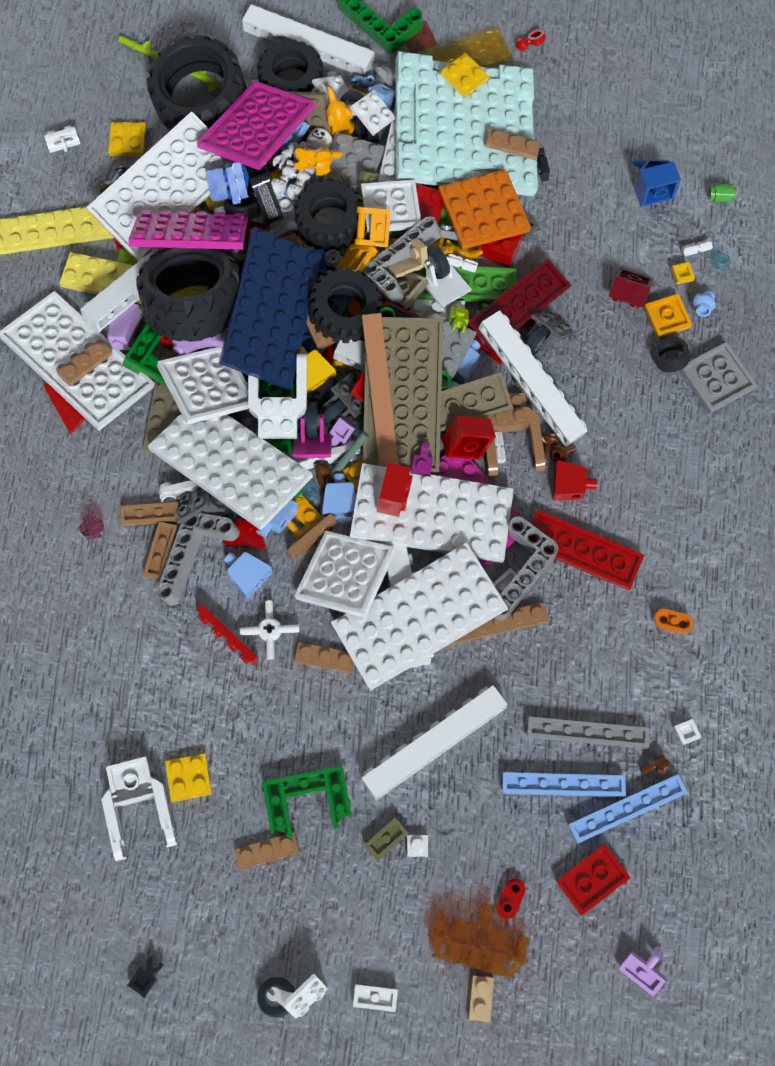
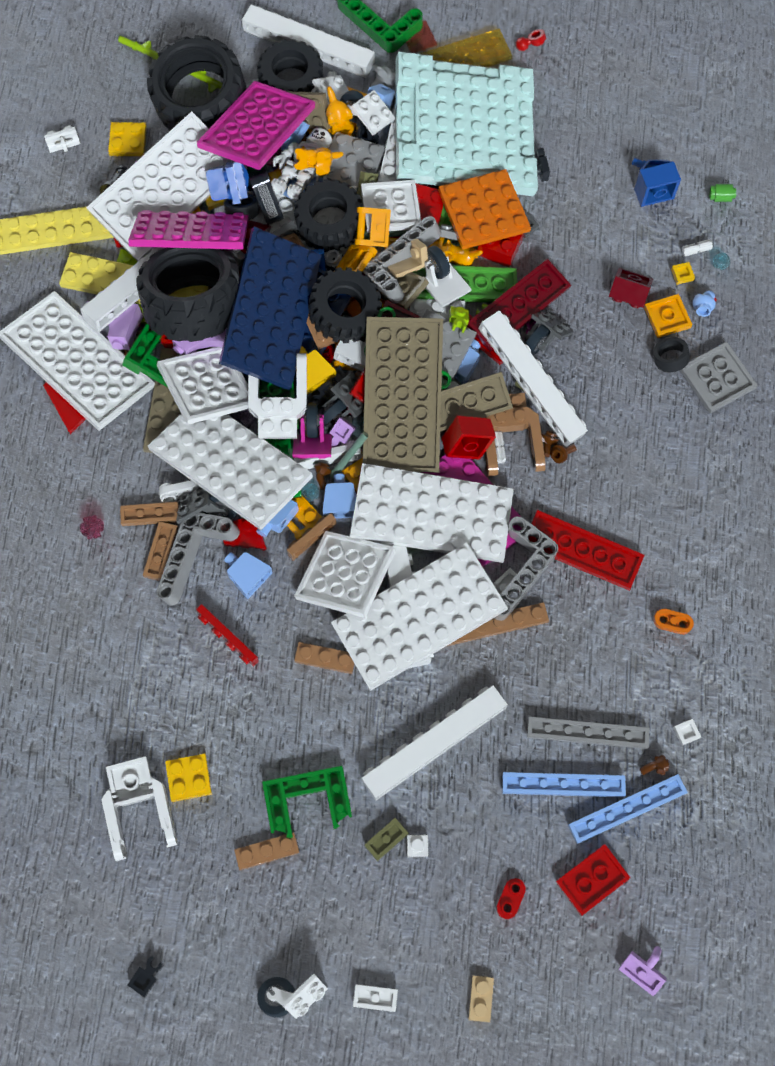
medium nougat plate [57,339,113,387] -> none
white bar [240,600,300,660] -> none
light blue arm [351,75,375,87] -> none
nougat tile [362,313,399,467] -> none
red brick [376,462,413,517] -> none
magenta plate [411,442,433,477] -> none
clear orange piece [427,903,531,979] -> none
yellow plate [440,53,490,99] -> none
white piece [448,254,478,273] -> none
medium nougat plate [485,128,540,160] -> none
red torso [553,460,597,501] -> none

